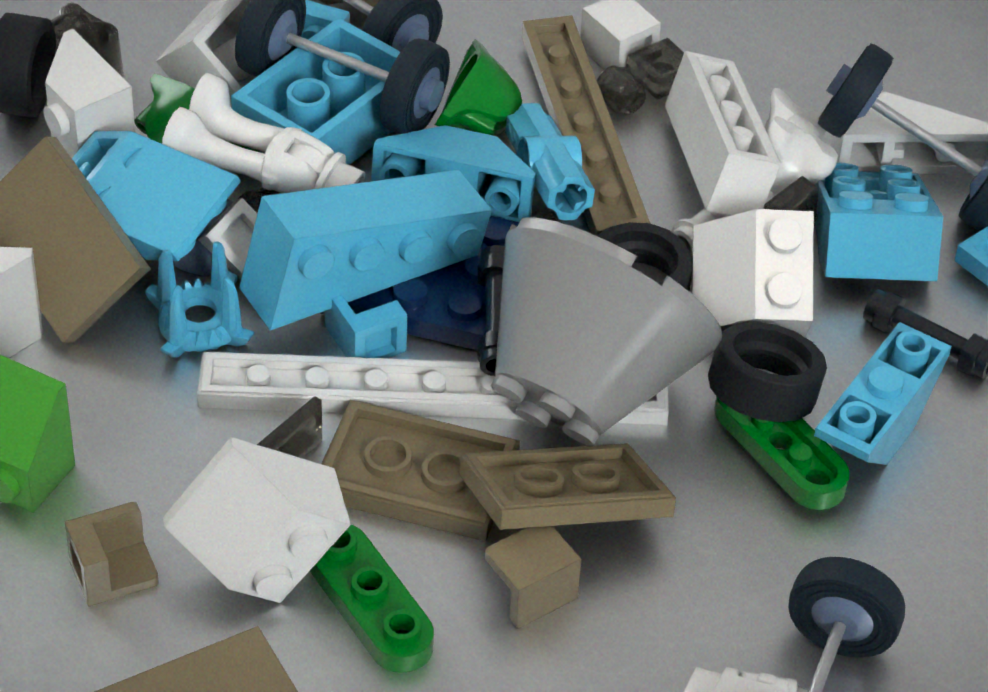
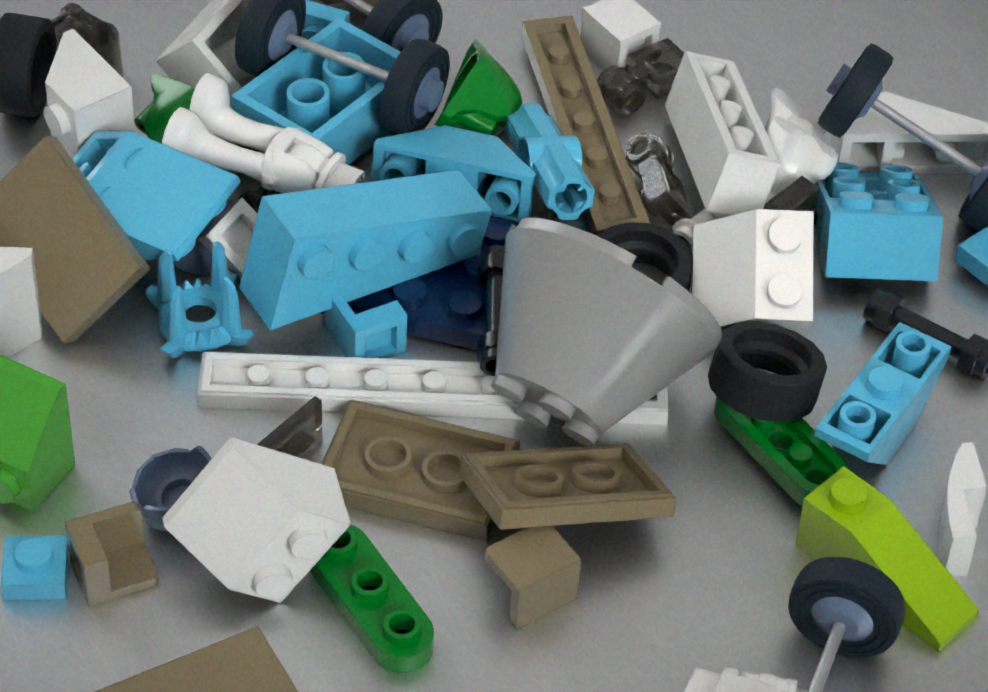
none -> medium azure plate [1,535,69,601]
none -> sand blue hair [129,446,212,533]
none -> clear smoke plate [625,132,693,227]
none -> lime slope [795,466,979,652]
none -> white slope [938,442,987,577]

